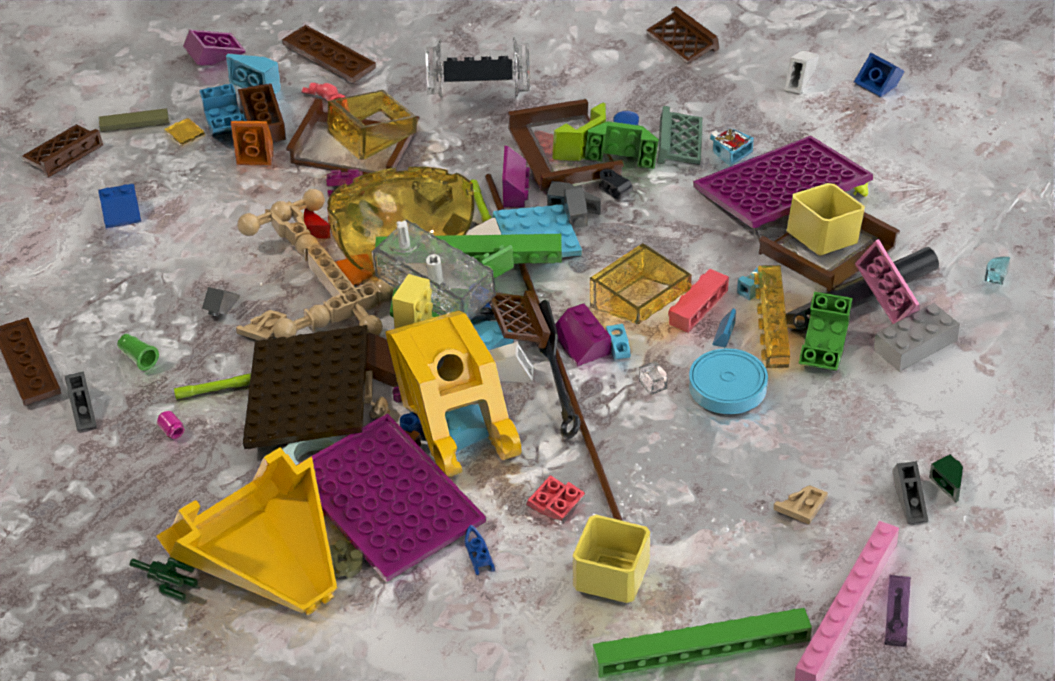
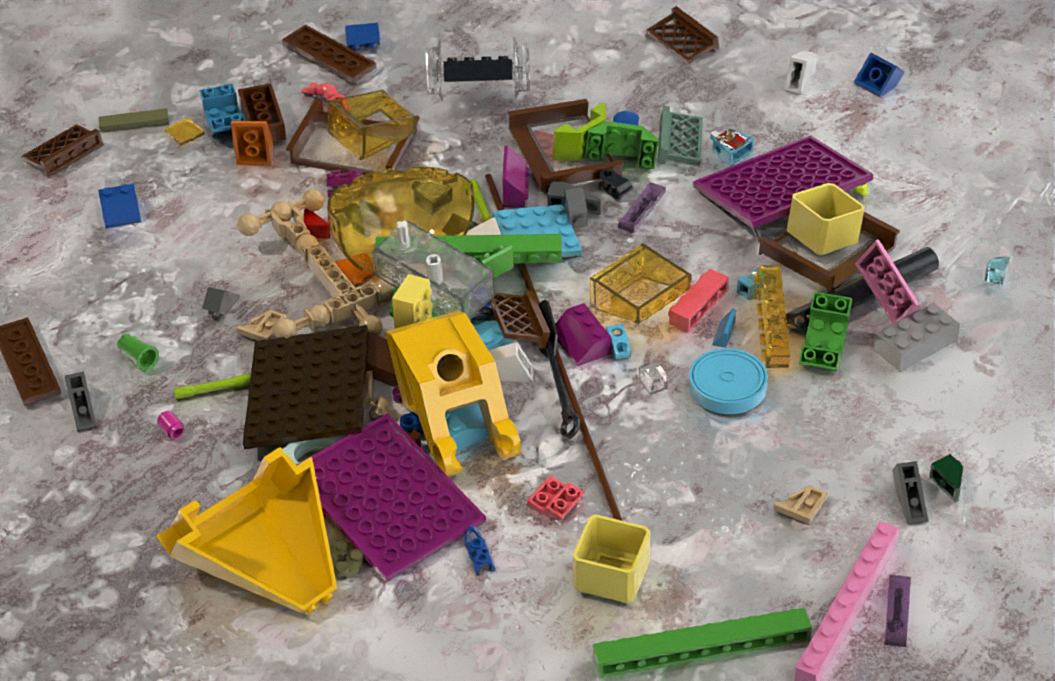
dark green plant [129,557,198,602] -> none
magenta slope [183,29,246,66] -> none
medium azure slope [226,54,281,94] -> none
none -> blue slope [345,22,380,50]
none -> clear purple tile [618,182,666,233]

